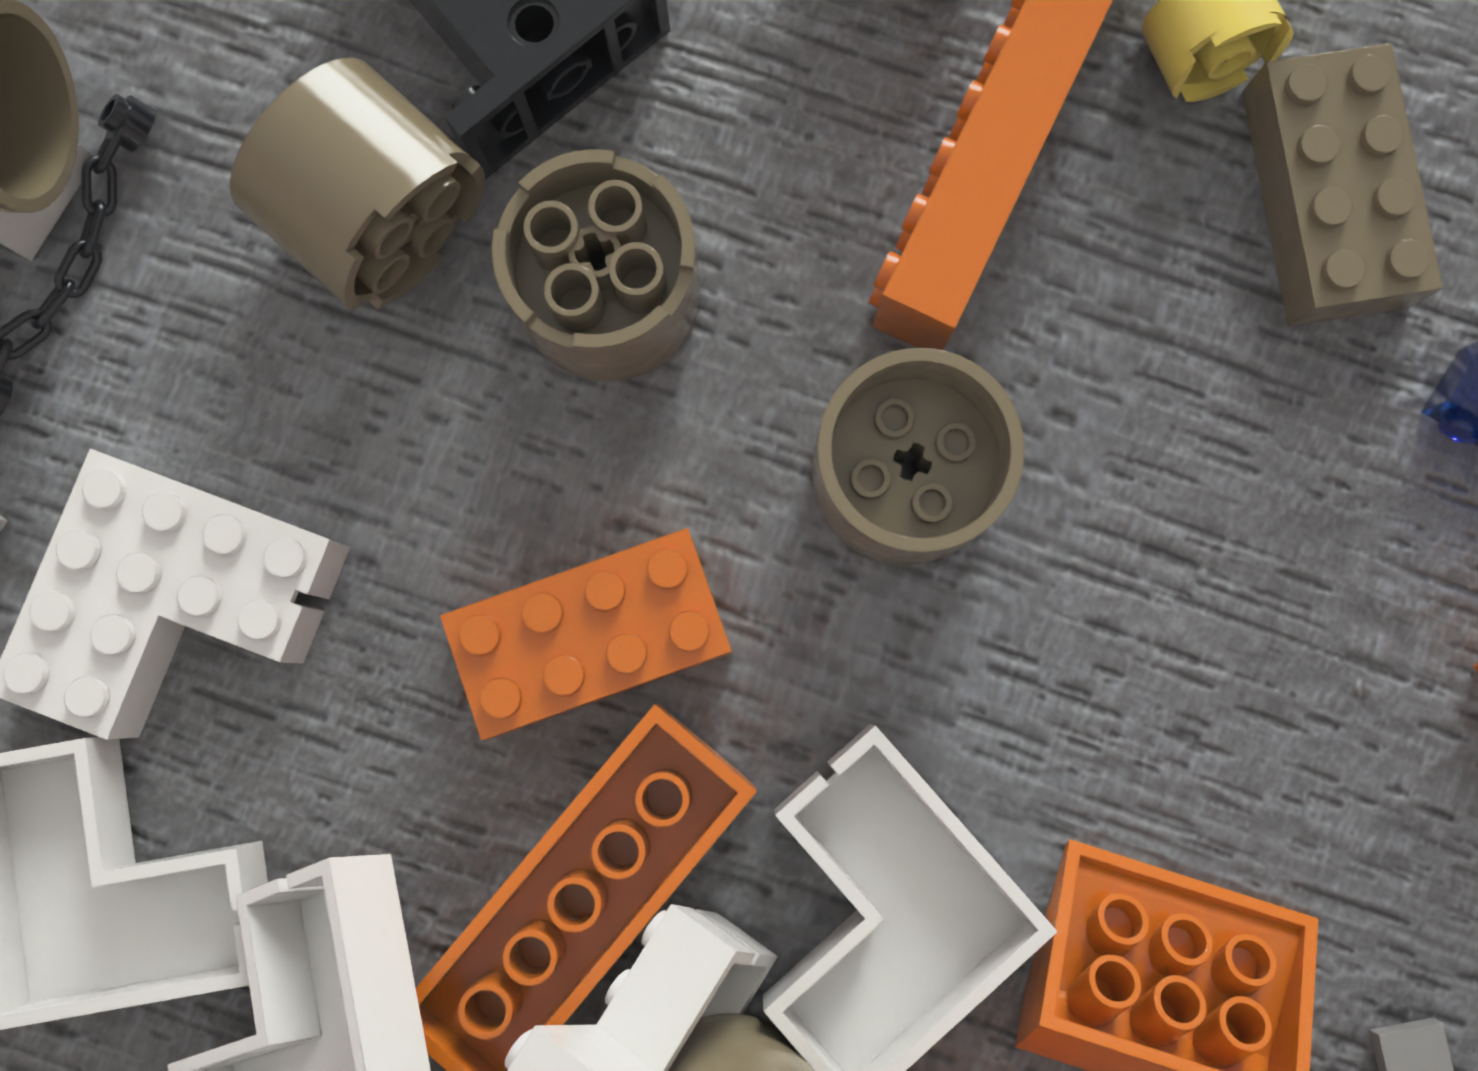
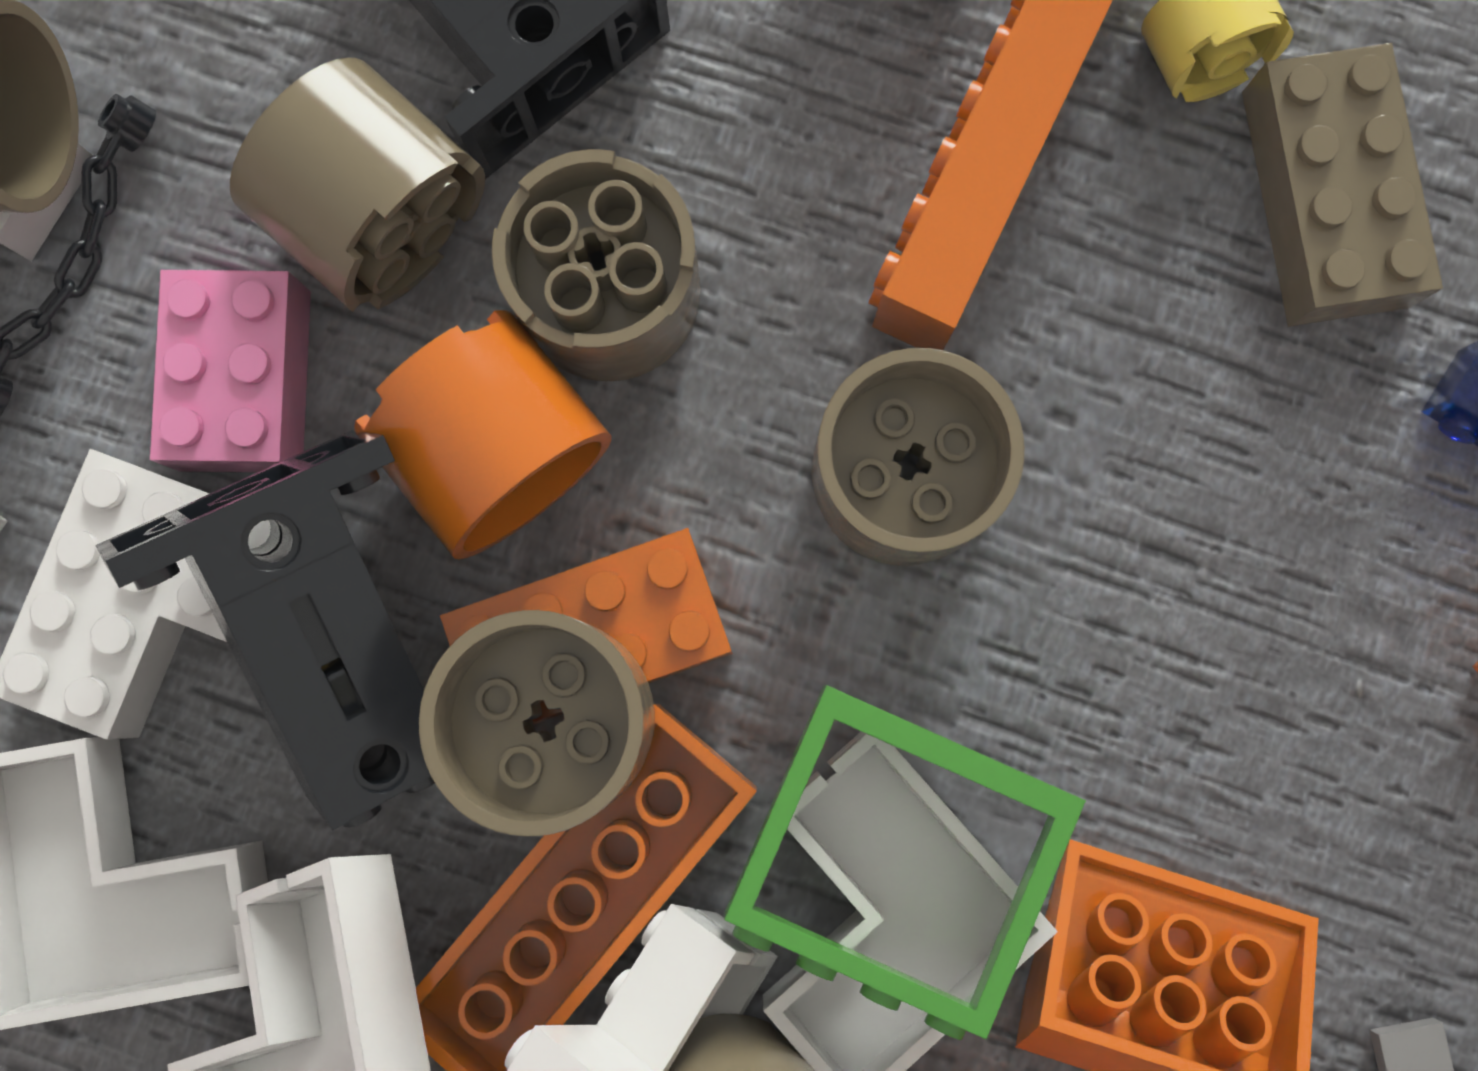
none -> black brick [95,430,435,831]
none -> bright pink brick [150,270,311,472]
none -> orange brick [354,310,612,560]
none -> dark tan brick [419,610,655,836]
none -> bright green window [724,685,1086,1040]

